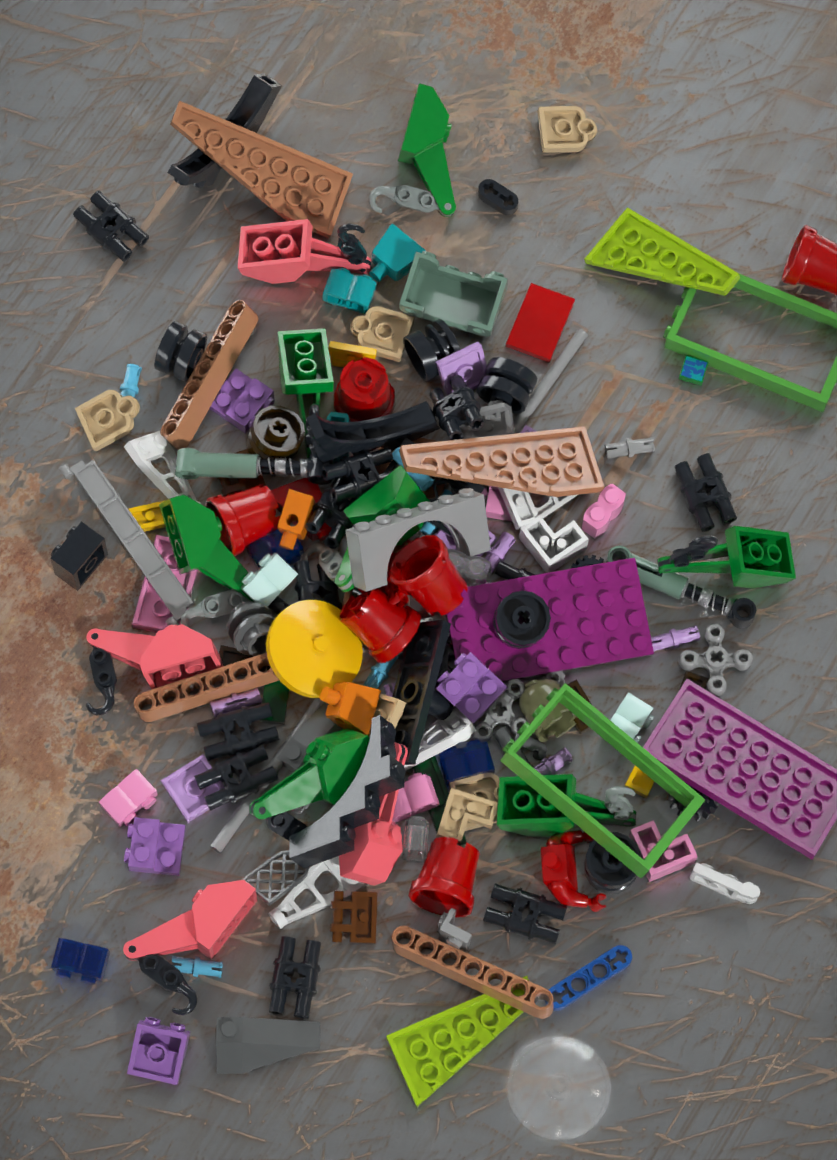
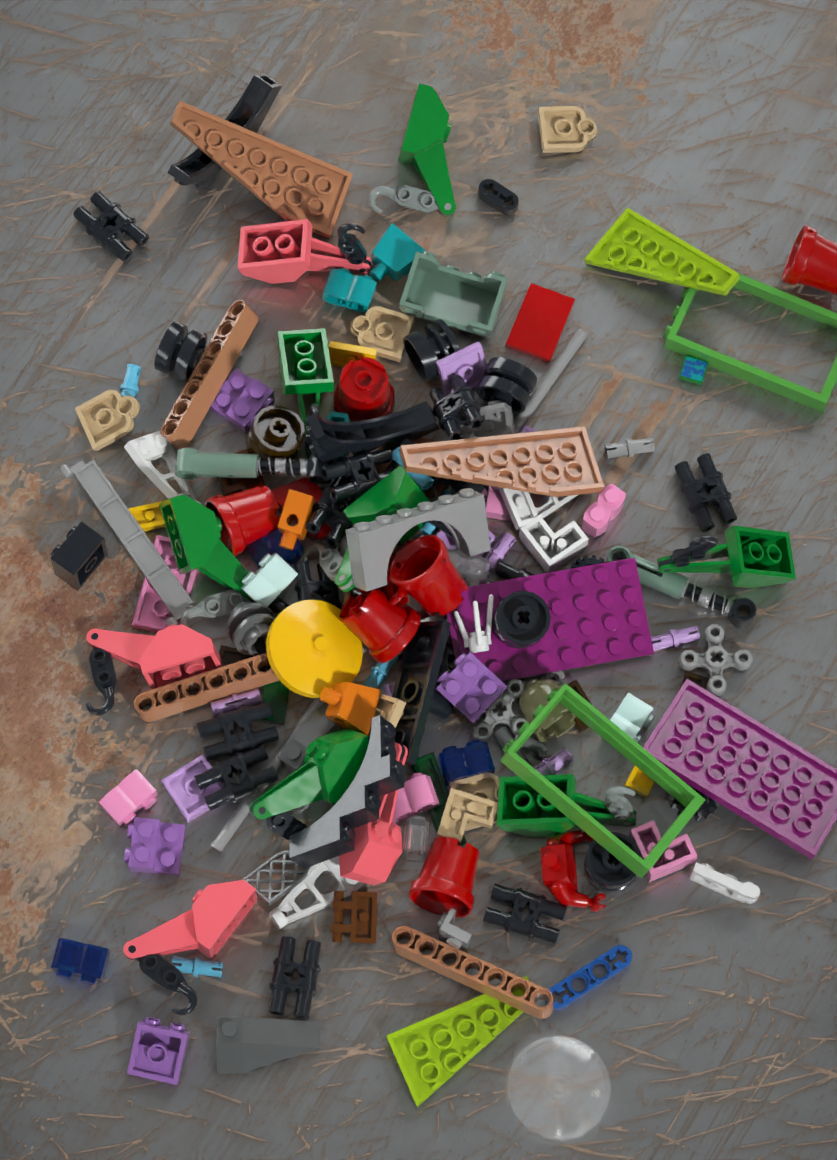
white plate [404,707,476,771] -> none
none -> white plant [454,594,494,653]

